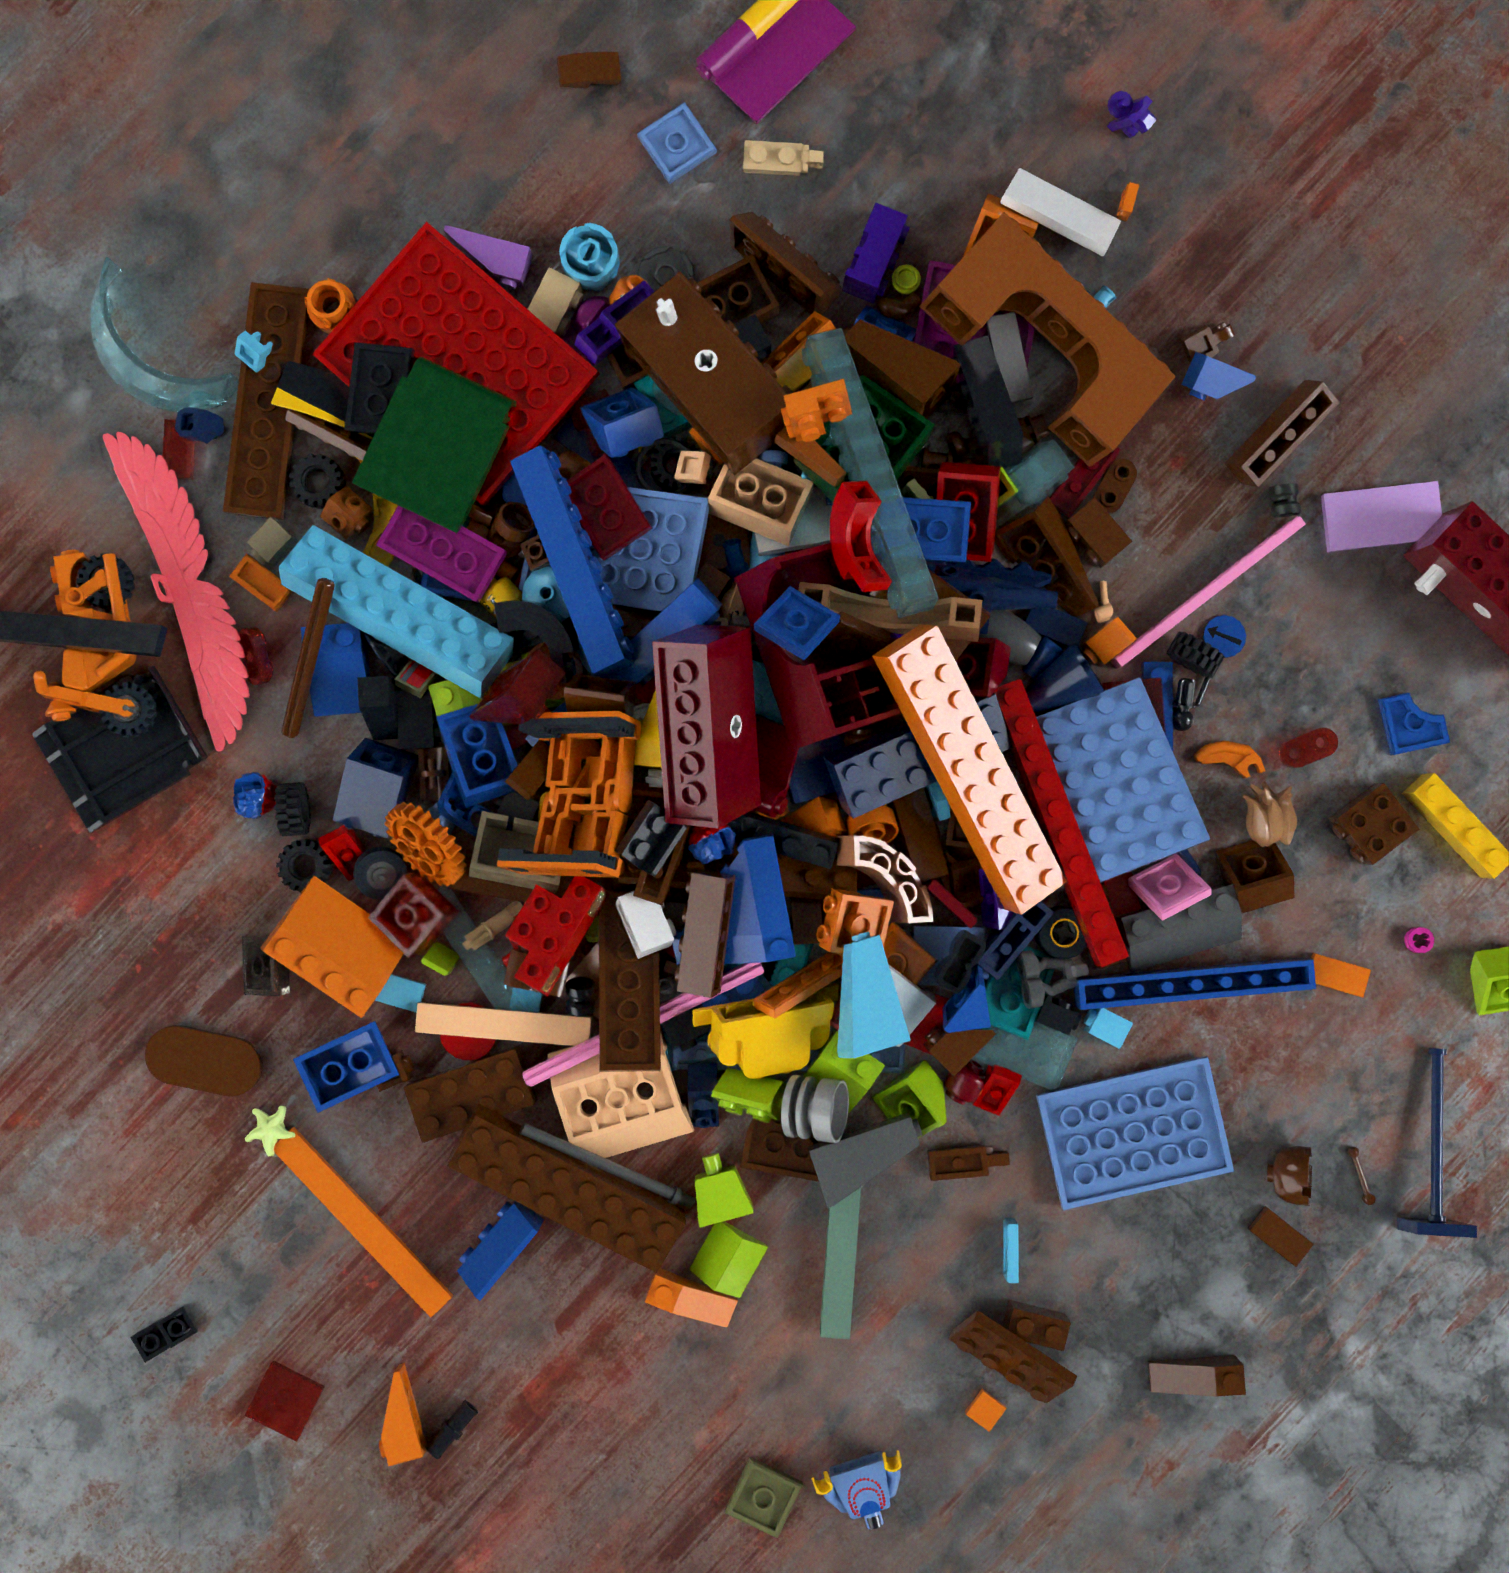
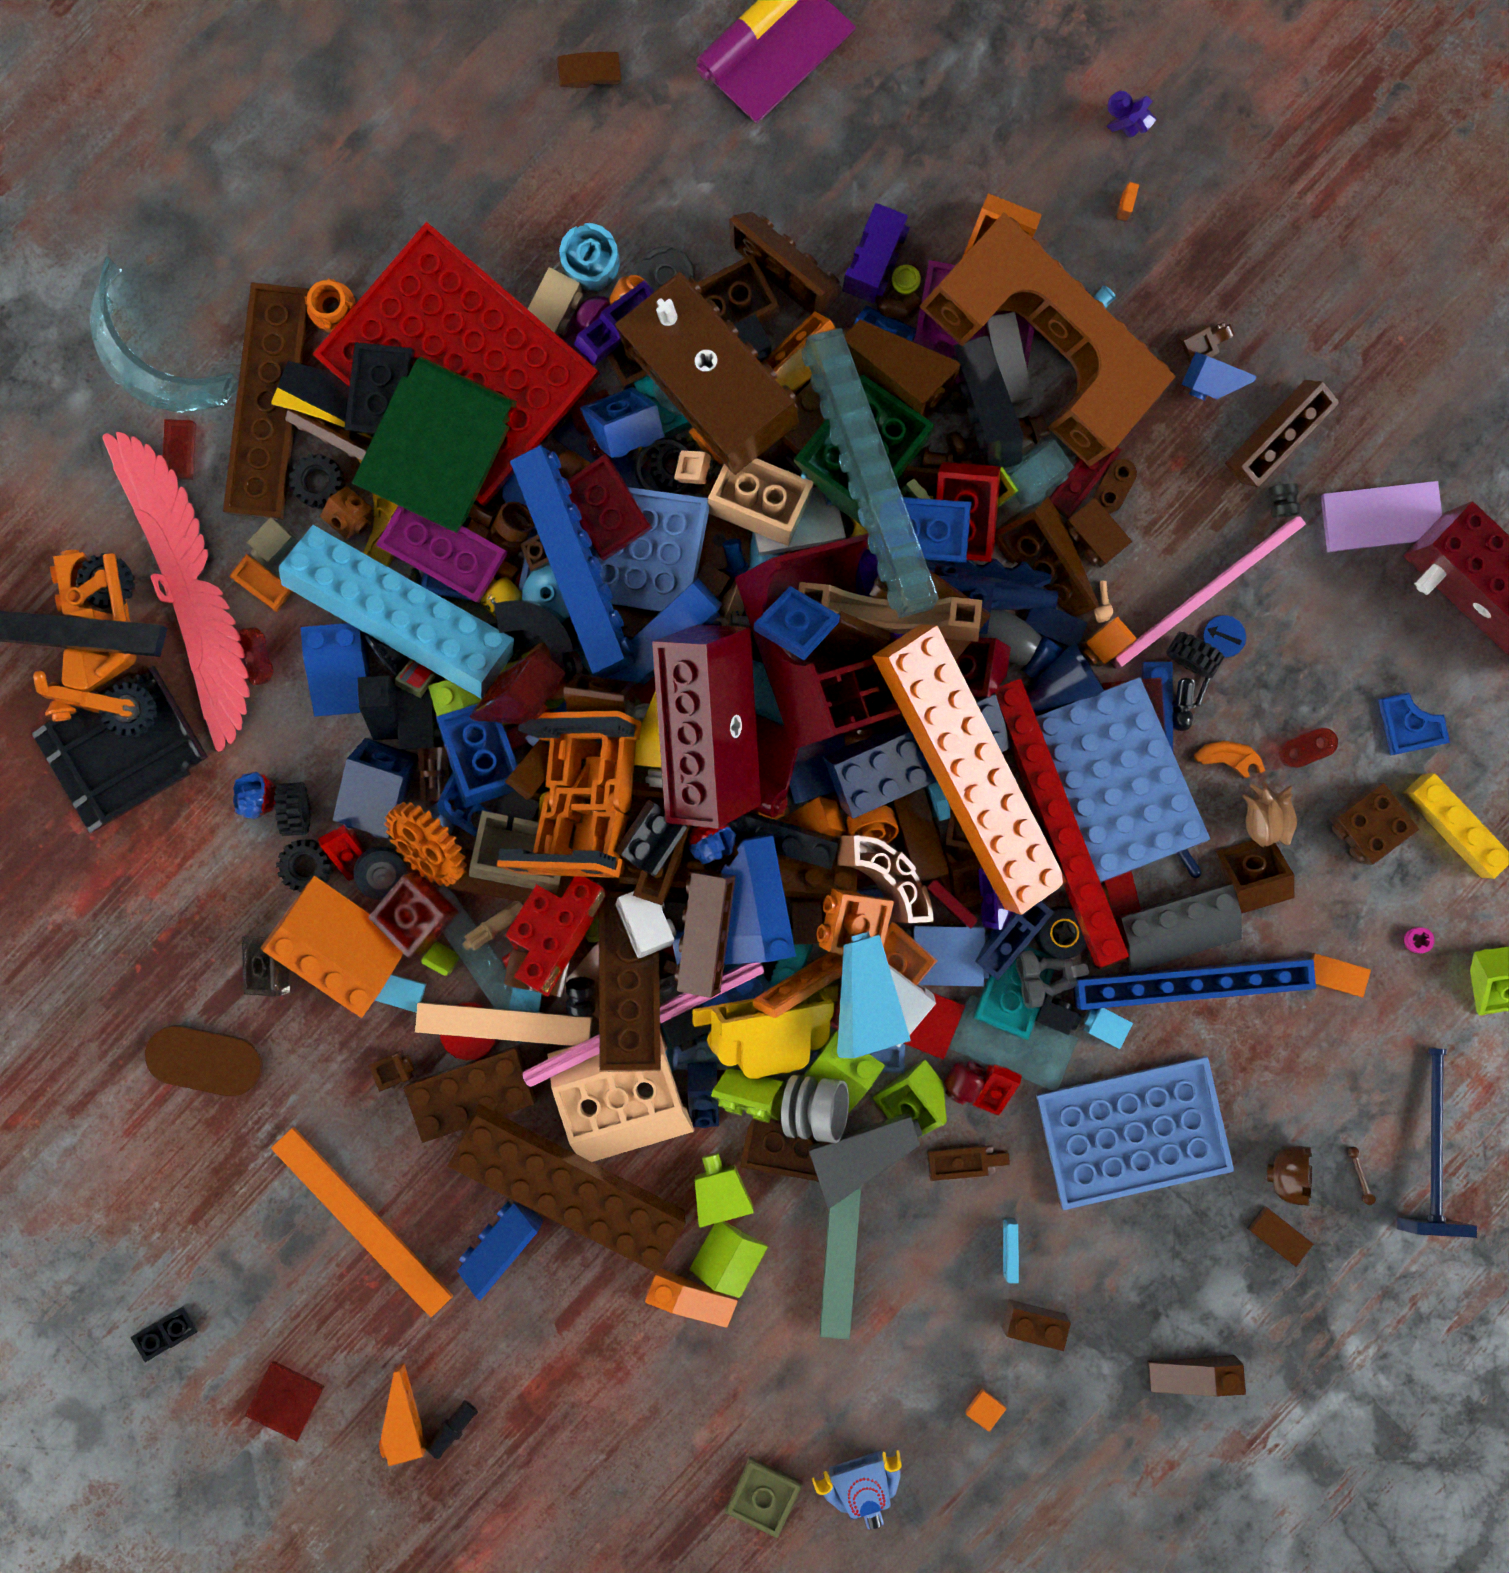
dark blue rock [175,407,224,444] -> none
medium azure tile [234,330,273,373] -> none
yellowish green animal [245,1106,295,1156] -> none
reddish brown axle [281,578,335,738] -> none
blue slope [293,1021,400,1113] -> none
medium lavender slope [444,225,533,290] -> none
dark grey bar [519,1123,696,1209] -> none
medium blue tile [637,102,717,184] -> none
tan hinge [743,140,824,176] -> none
medium blue tile [758,450,788,468] -> none
dark orange piece [774,427,846,487] -> none
orange plate [781,379,853,442] -> none
red arch [830,481,892,592] -> none
reddish brown slope [923,1025,996,1076] -> none
black brick [935,929,986,994] -> none
blue slope [942,964,991,1033] -> none
reddish brown plate [949,1310,1077,1403] -> none
white tile [1000,168,1121,256] -> none
bright pink tile [1128,853,1212,921] -> none

